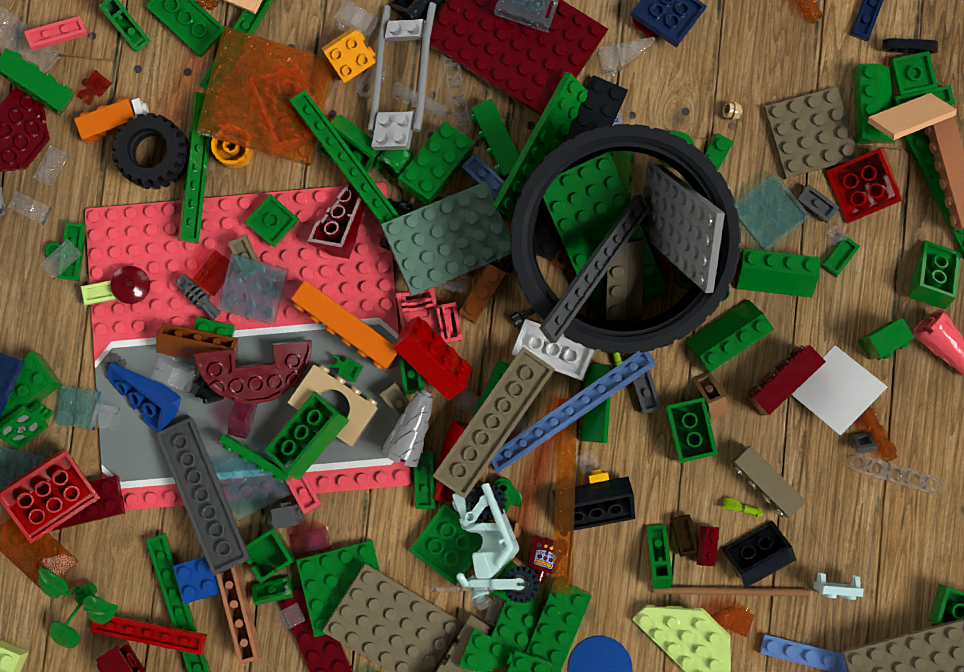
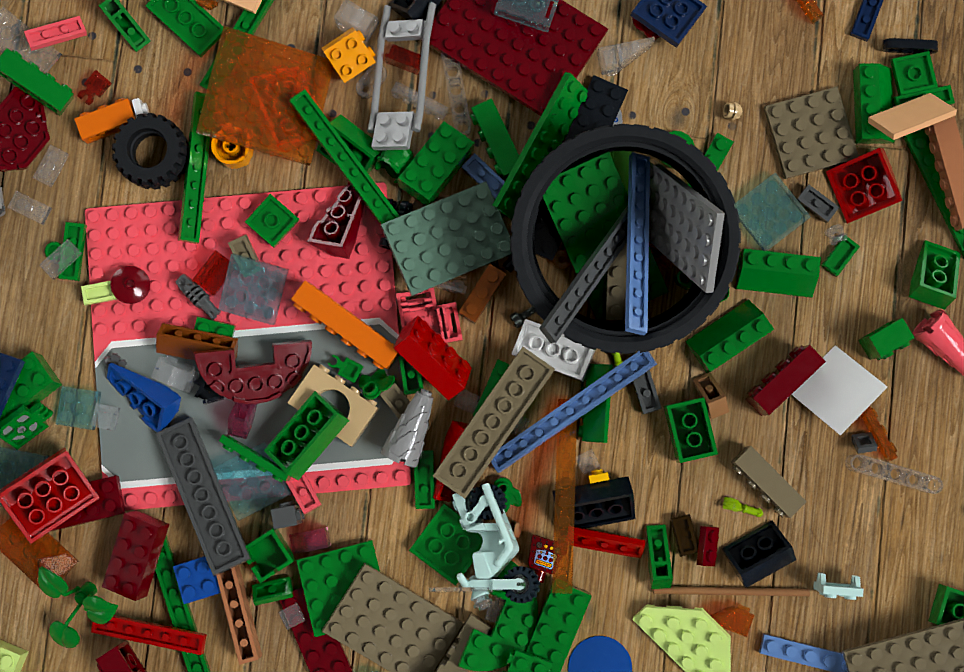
none -> dark red brick [102,510,169,601]
none -> green plate [359,369,395,400]
none -> clear red panel [385,44,421,75]
none -> red plate [565,526,645,559]
none -> medium blue plate [625,152,650,336]

